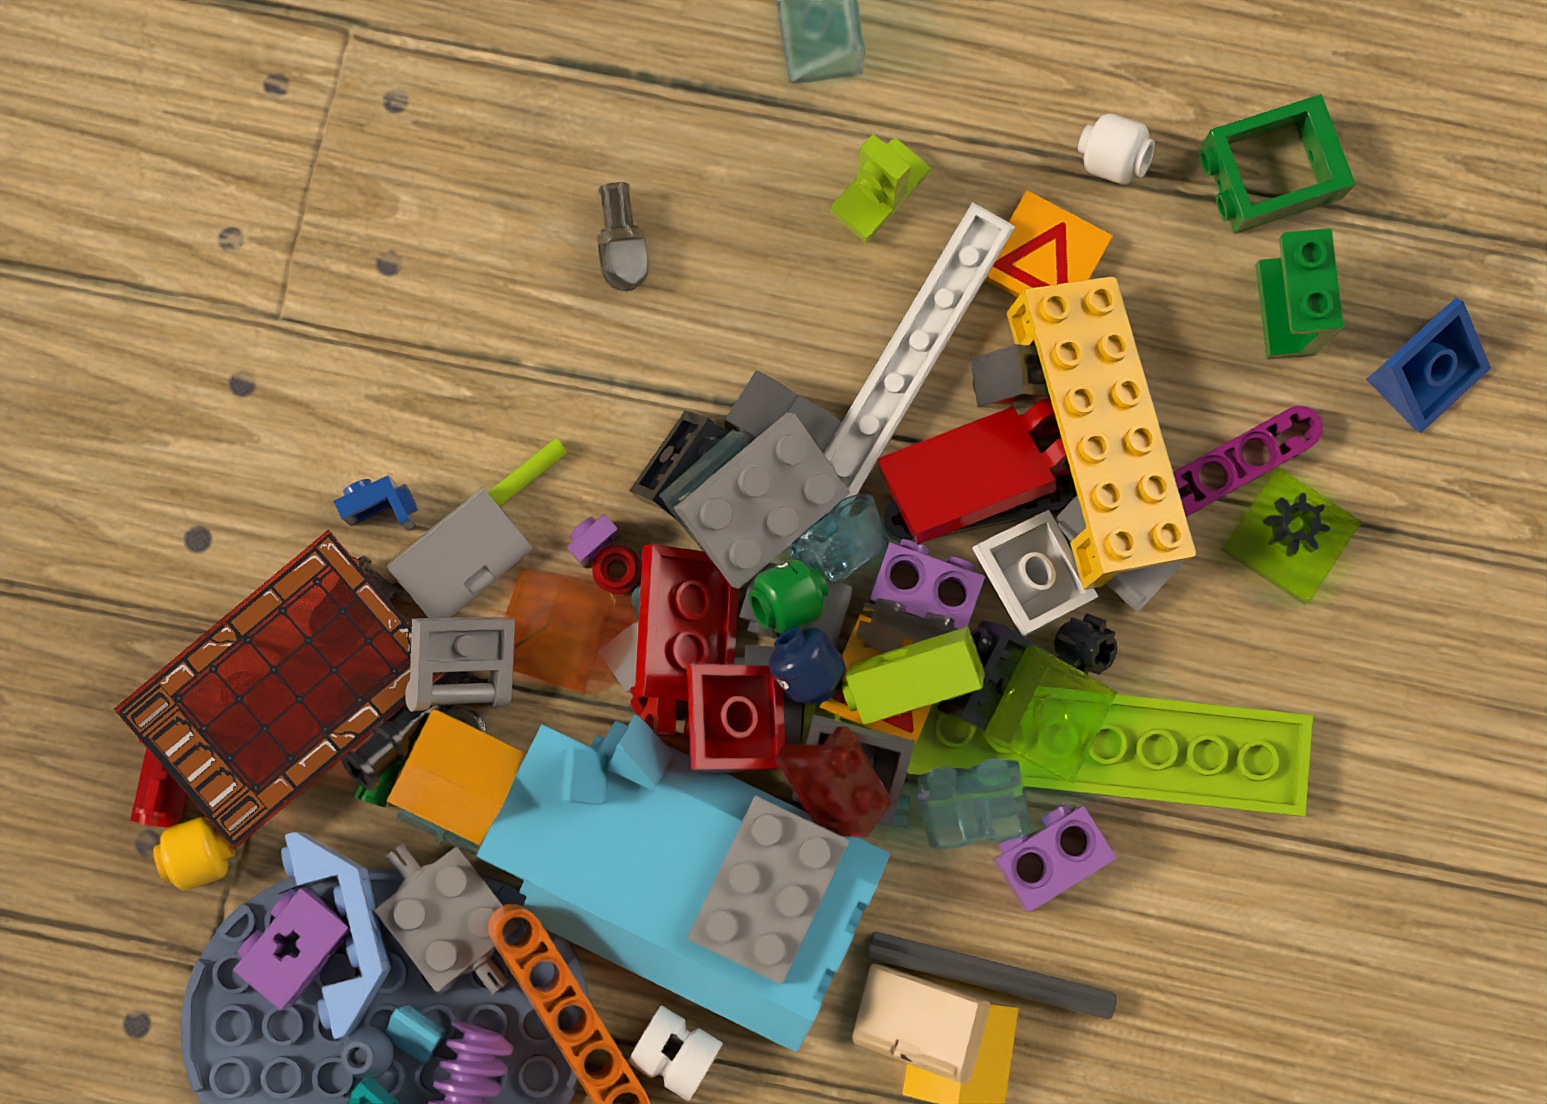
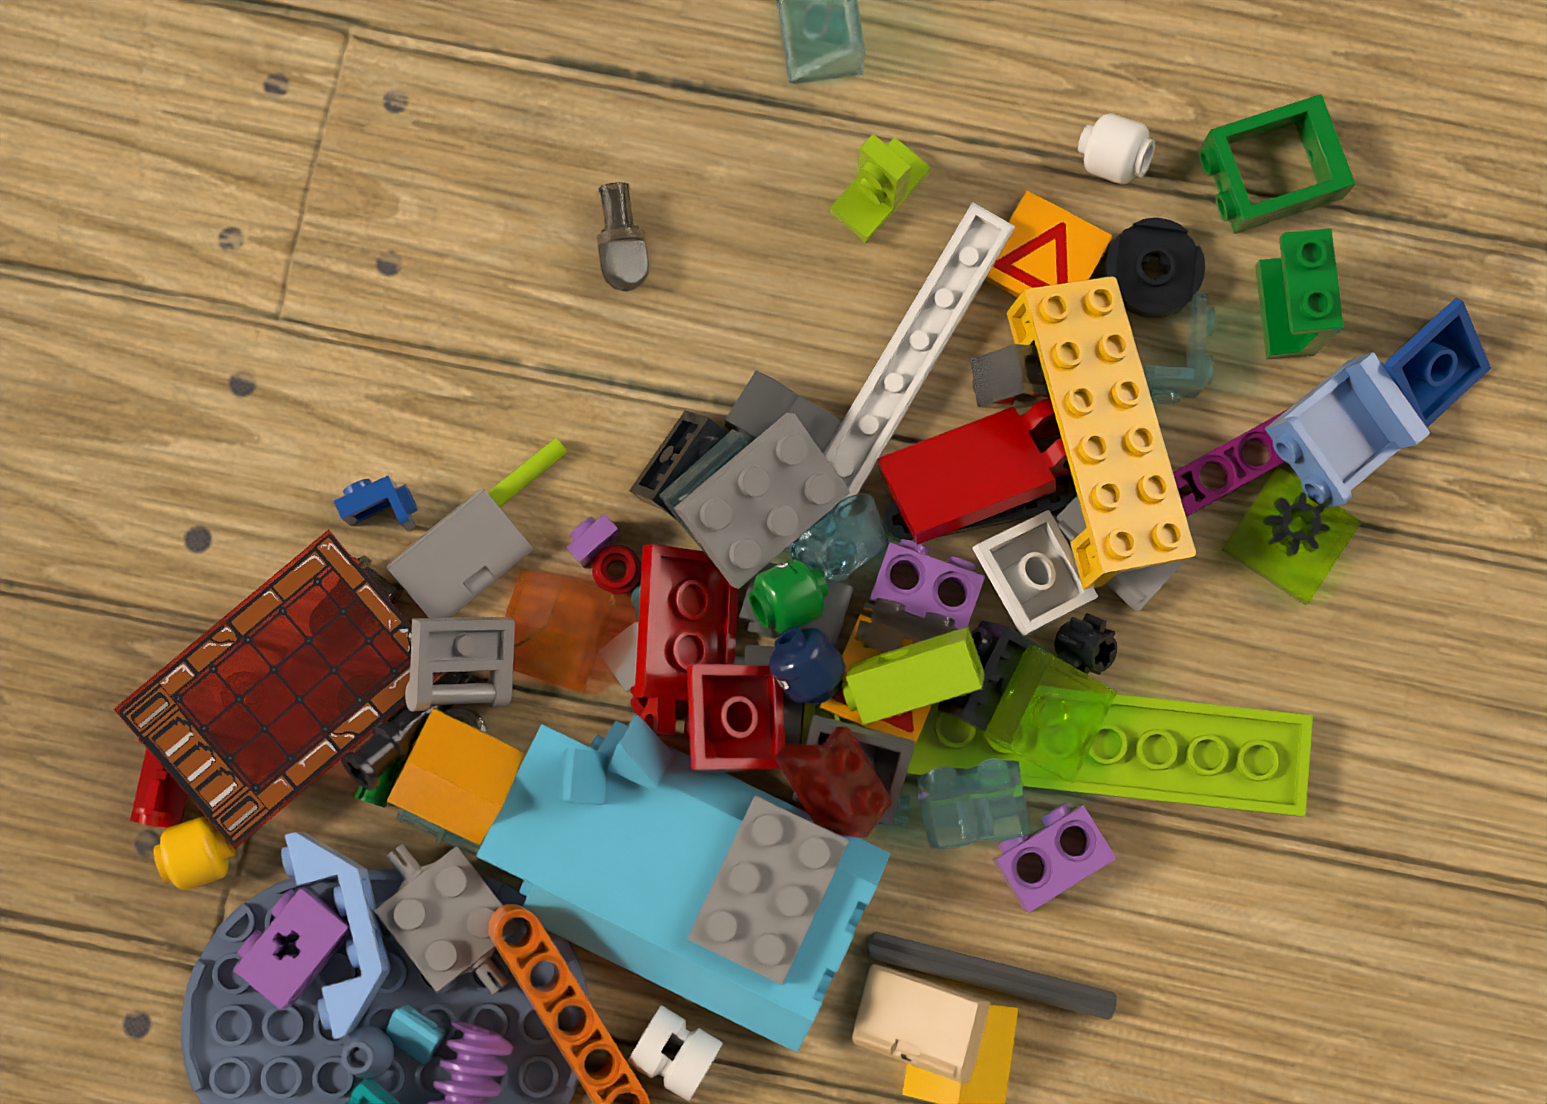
none -> black plate [1104,218,1205,318]
none -> clear light blue bracket [1143,291,1215,404]
none -> medium blue panel [1265,352,1430,508]

